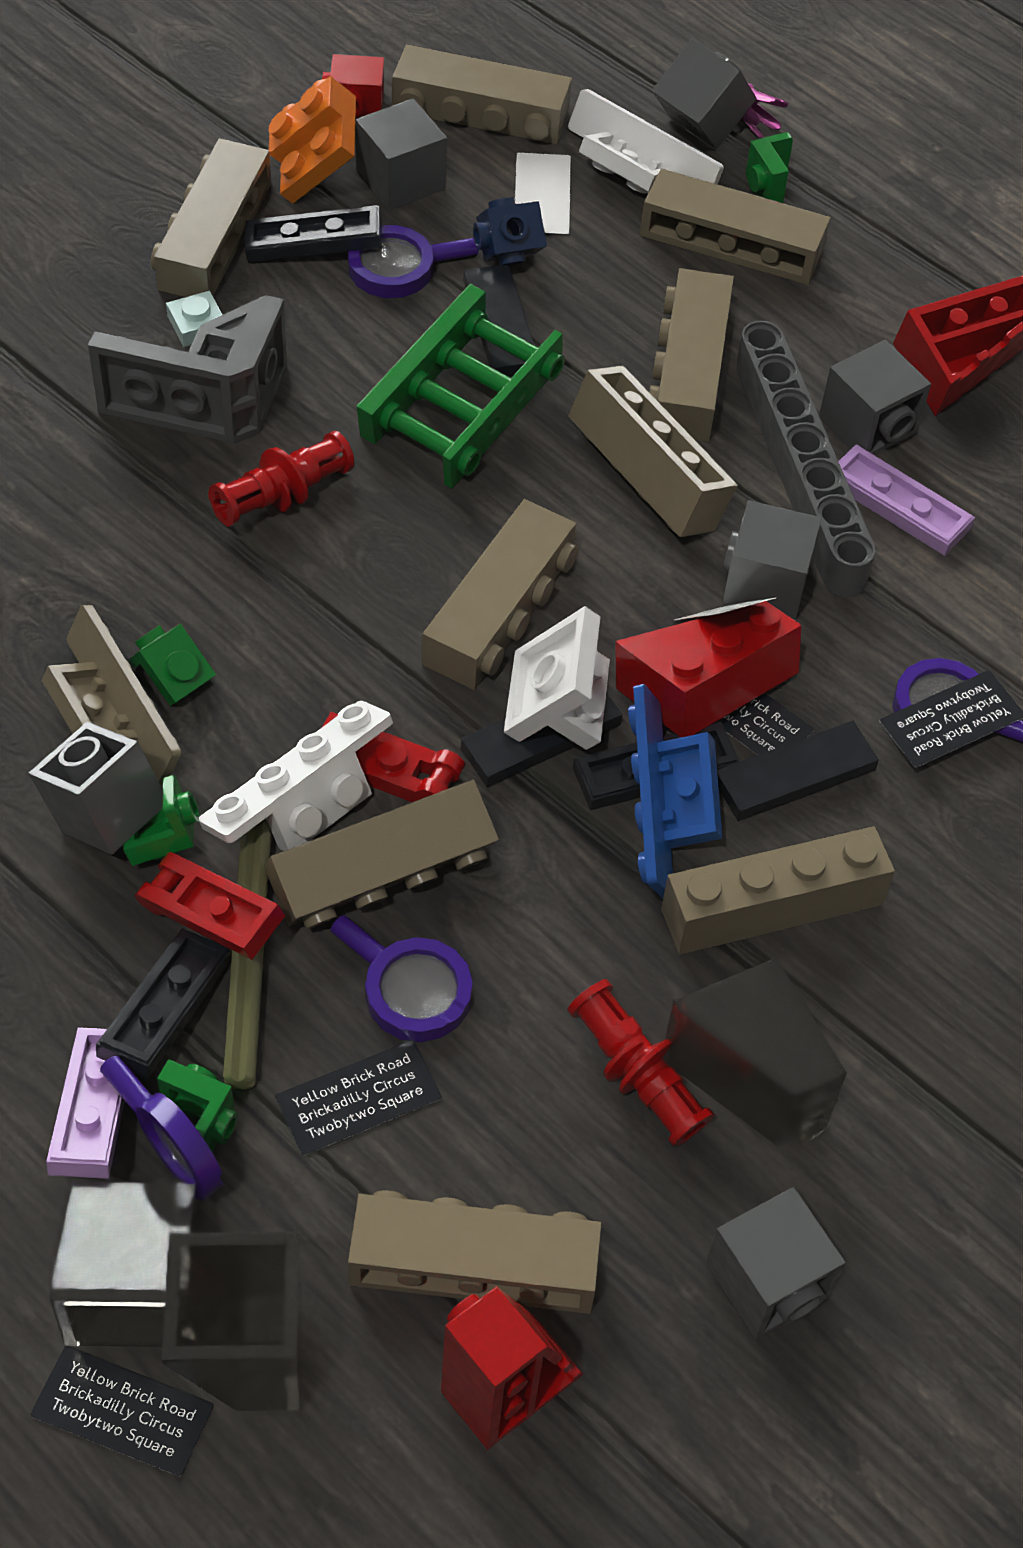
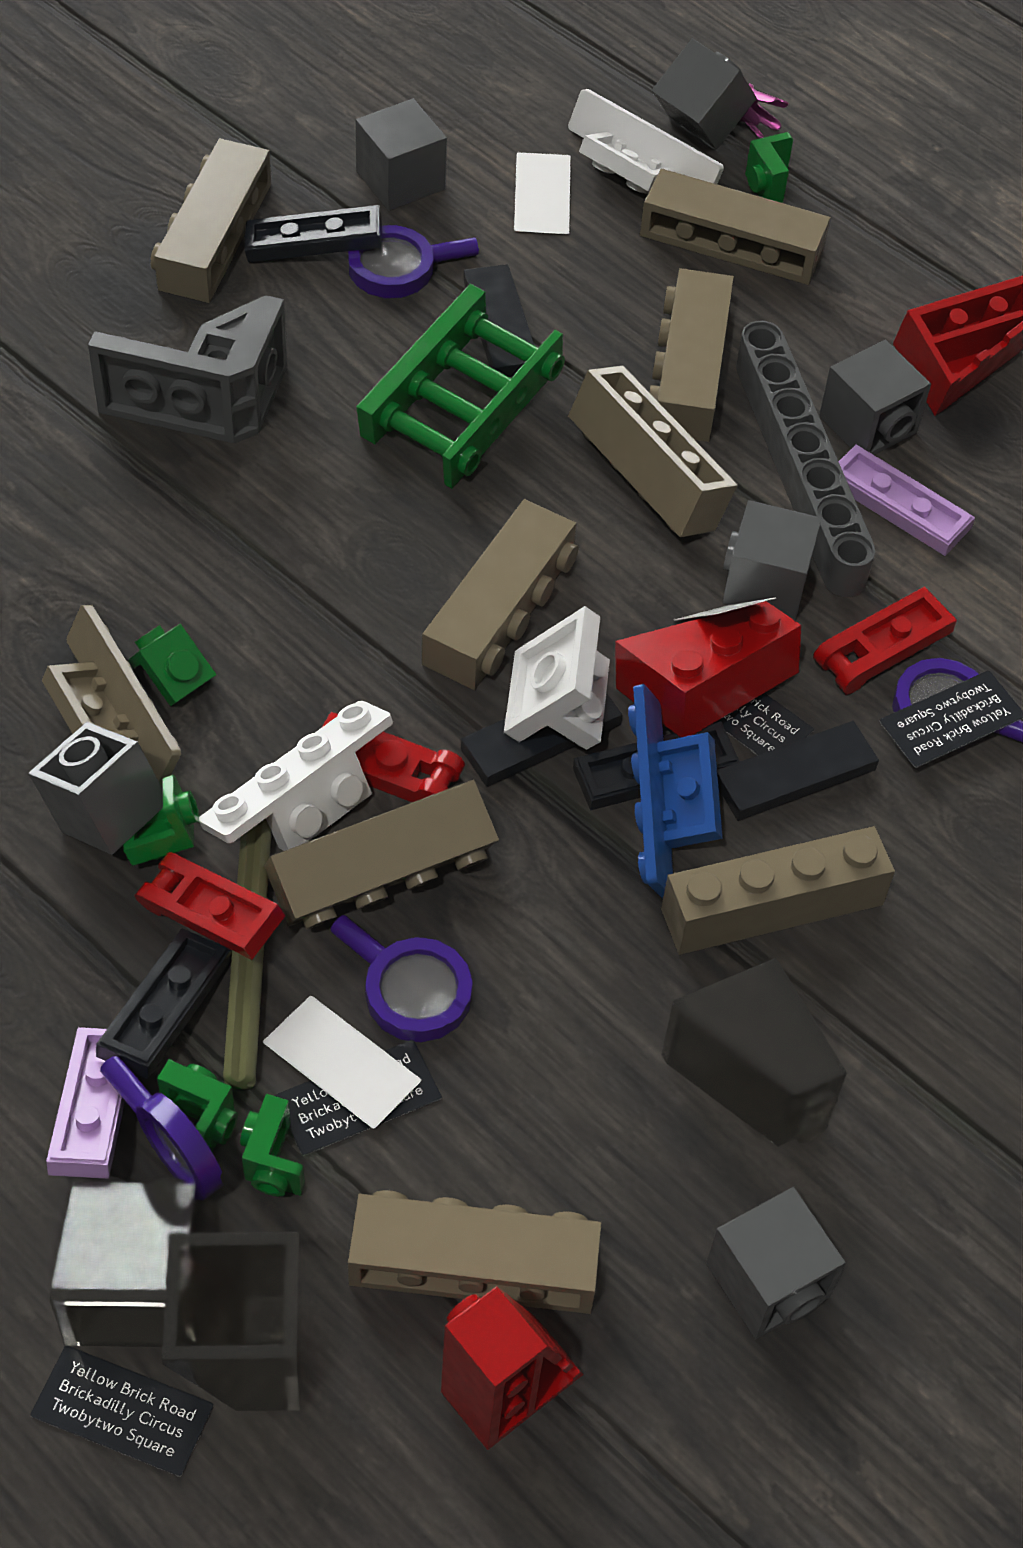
light aqua plate [166,290,222,347] -> none
red piece [208,431,354,527] -> none
orange plate [269,76,356,204] -> none
brick [322,54,384,119] -> none
dark tan brick [392,44,572,145] -> none
dark blue brick [473,197,547,266] -> none
red piece [567,979,715,1147] -> none
none -> green bracket [240,1094,305,1197]
none -> white sticker [263,996,421,1129]
none -> red plate [813,586,957,694]

